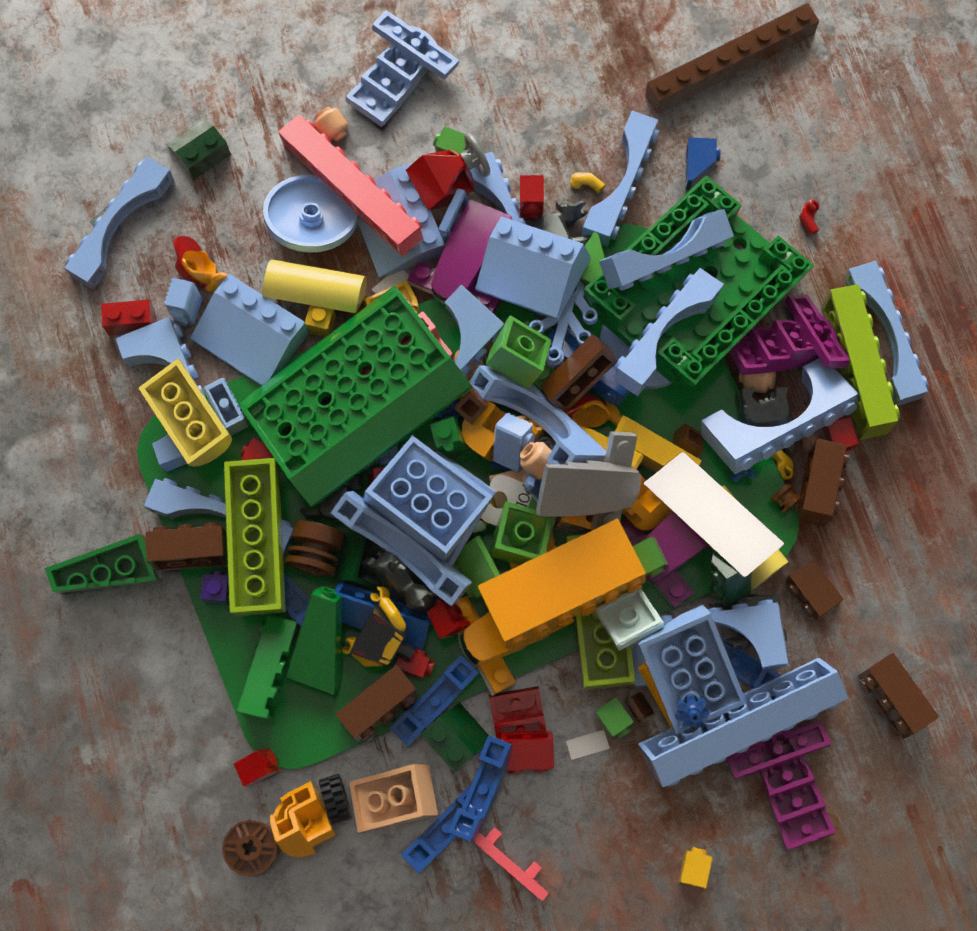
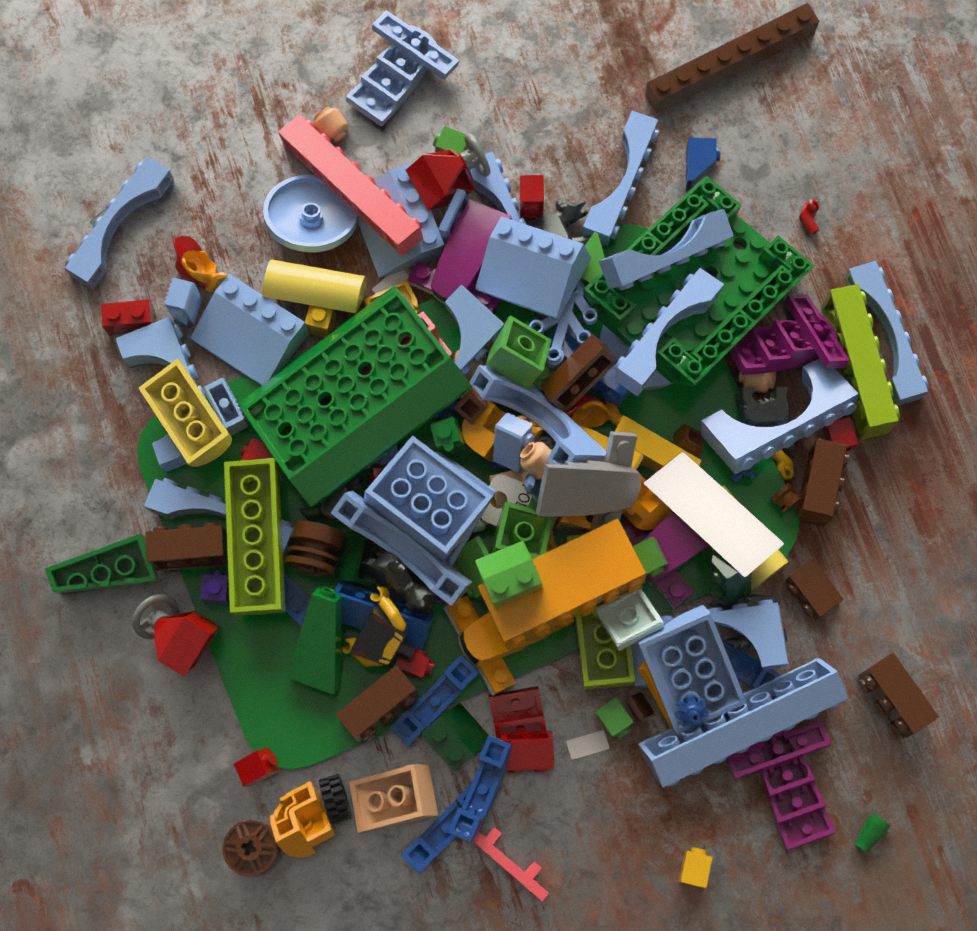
dark green slope [166,119,231,180] -> none
green wedge [237,615,300,724] -> none
red brick [427,598,471,639] -> none
yellow arm [569,172,606,194] -> none
none -> red piece [132,594,220,677]
none -> bright green slope [475,541,543,609]
none -> green cone [854,813,891,853]

